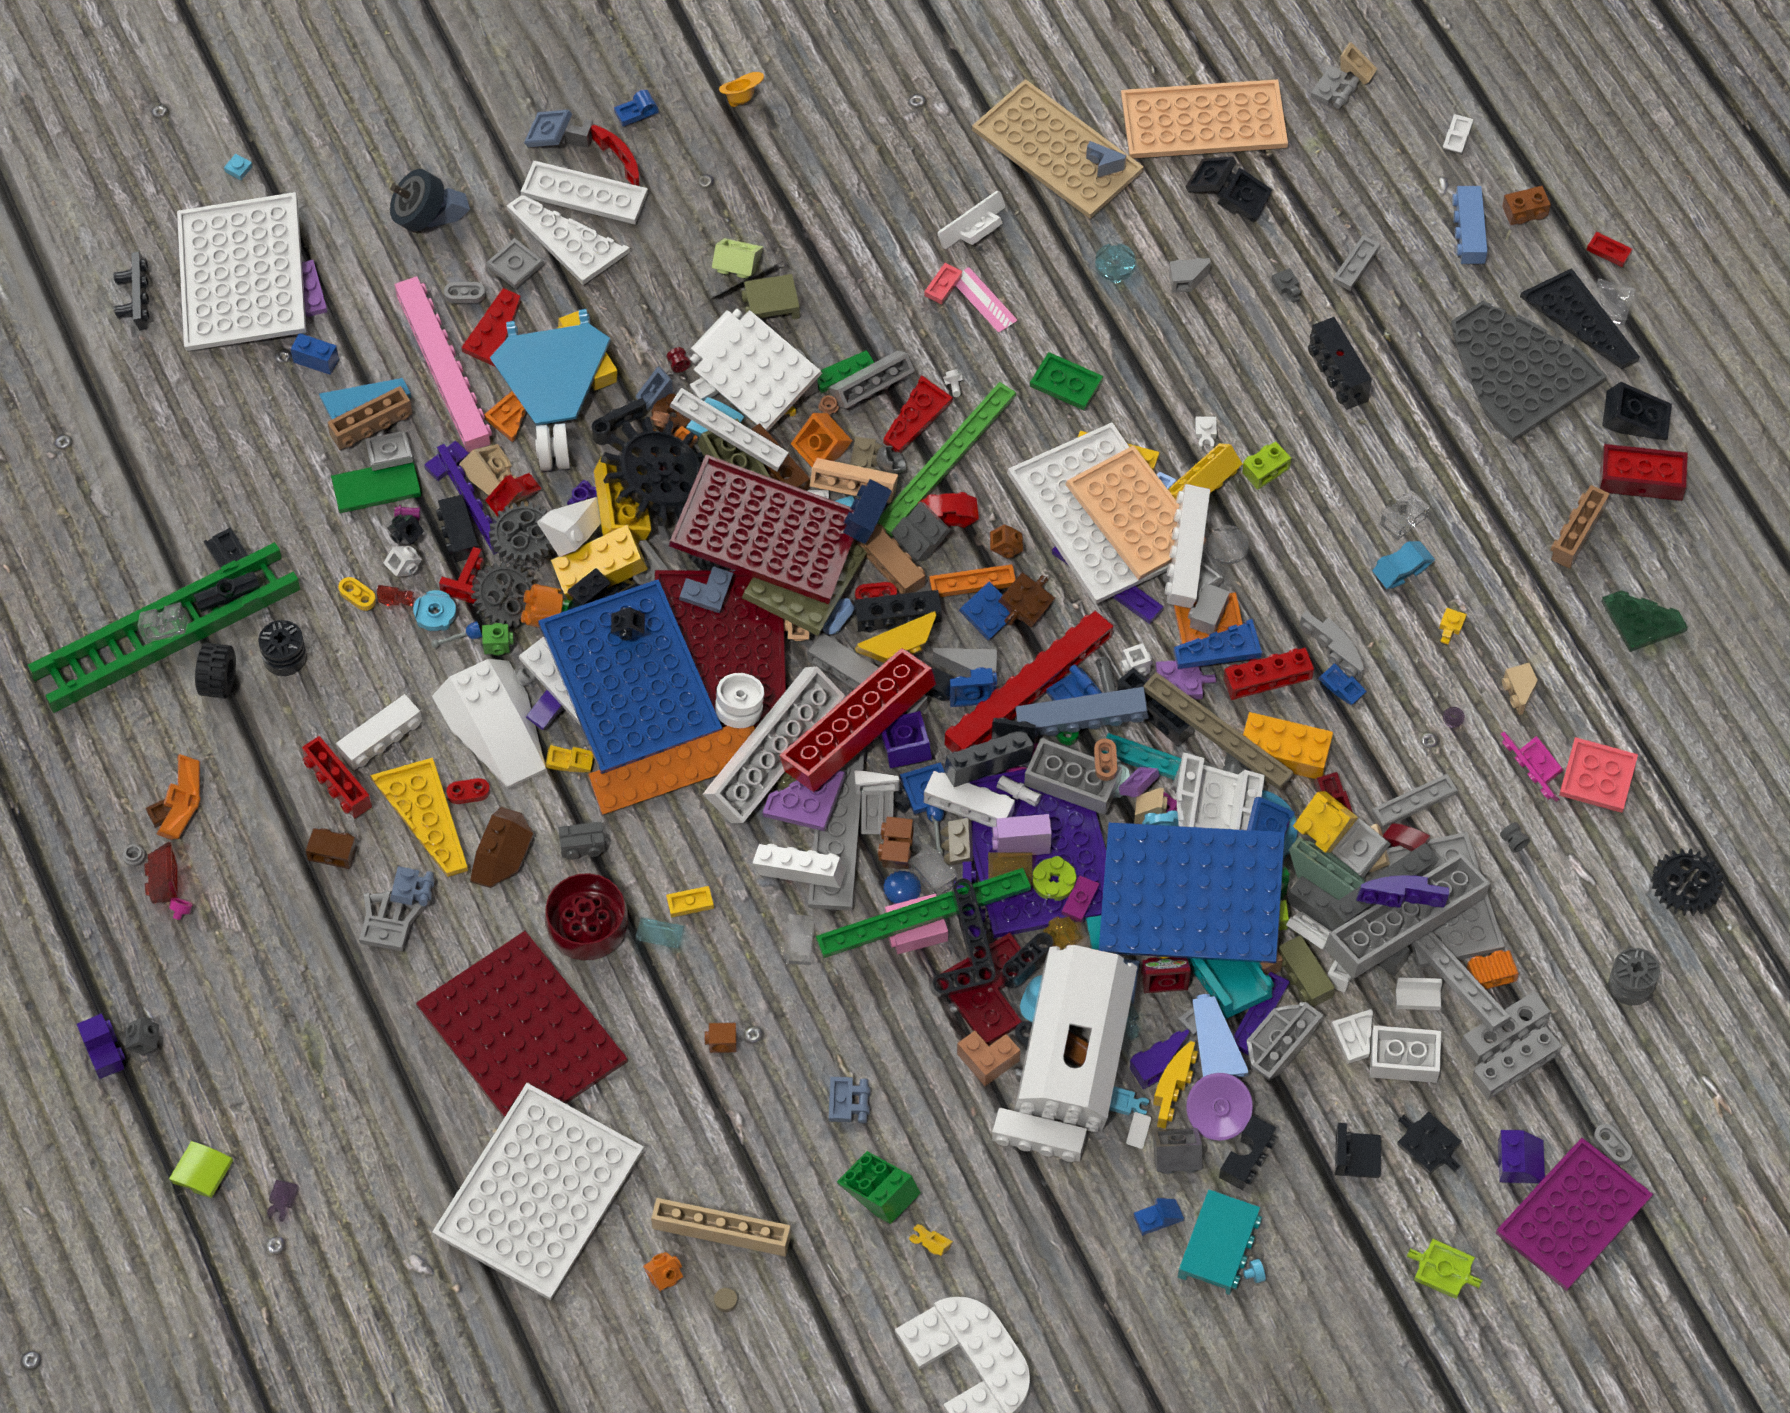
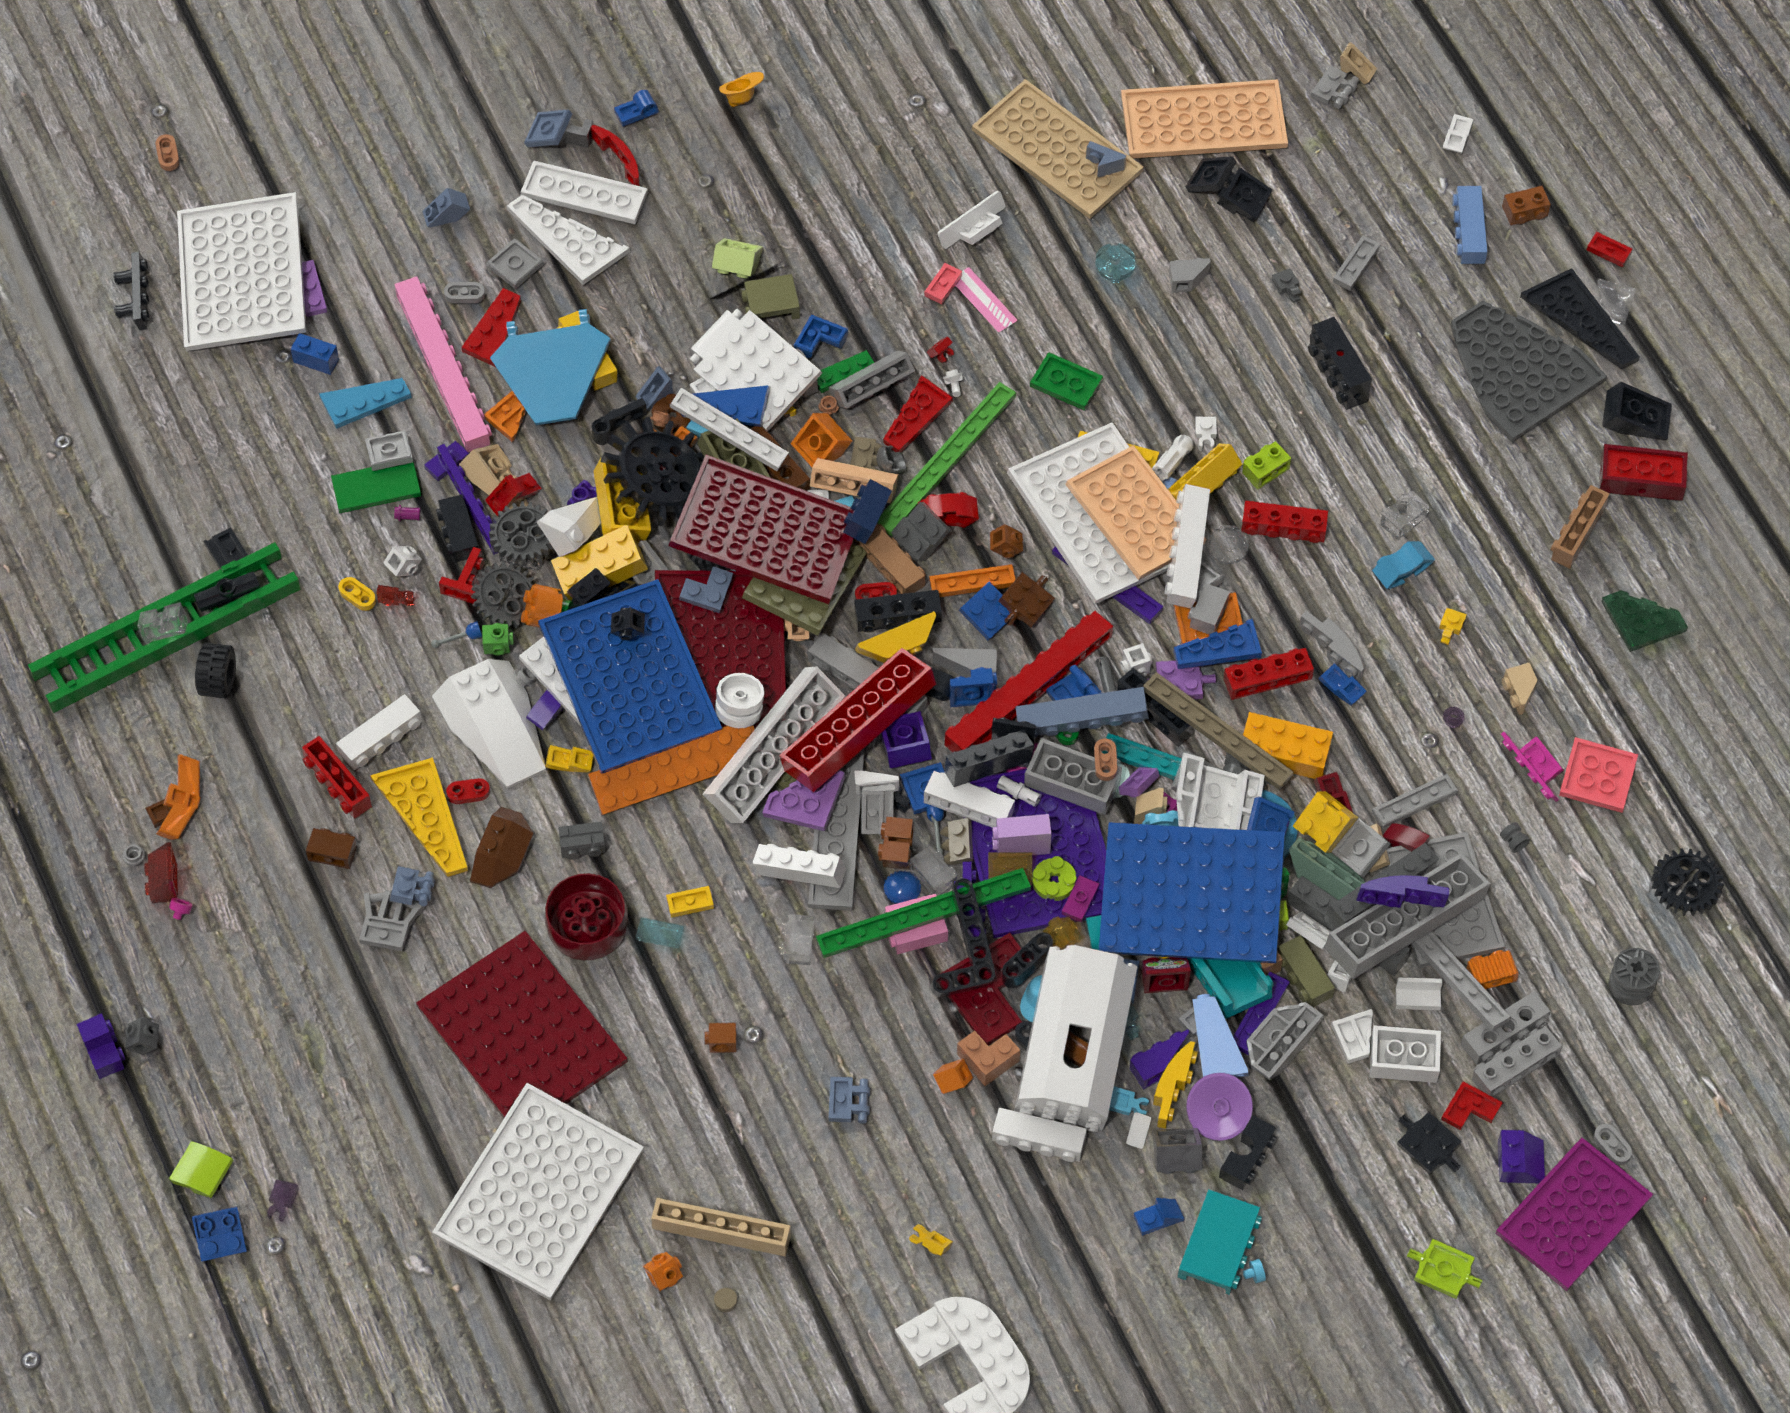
medium azure plate [224,154,253,180] -> none
black wheel [258,620,307,676] -> none
medium nougat brick [327,386,412,450] -> none
black brick [387,514,424,545] -> none
black wheel [390,169,444,232] -> none
medium azure plate [413,590,456,631] -> none
white wheel [535,423,570,471] -> none
dark red wheel [666,347,691,373] -> none
light blue plate [822,598,855,635] -> none
green slope [837,1151,921,1224] -> none
black bracket [1335,1123,1381,1178] -> none
none -> nougat plate [155,134,180,171]
none -> blue plate [192,1206,247,1262]
none -> blue wing [680,385,770,427]
none -> blue brick [793,314,848,358]
none -> red tile [926,336,954,363]
none -> orange panel [933,1058,973,1094]
none -> white piece [1152,435,1194,482]
none -> red brick [1241,500,1328,543]
none -> red plate [1441,1081,1503,1130]

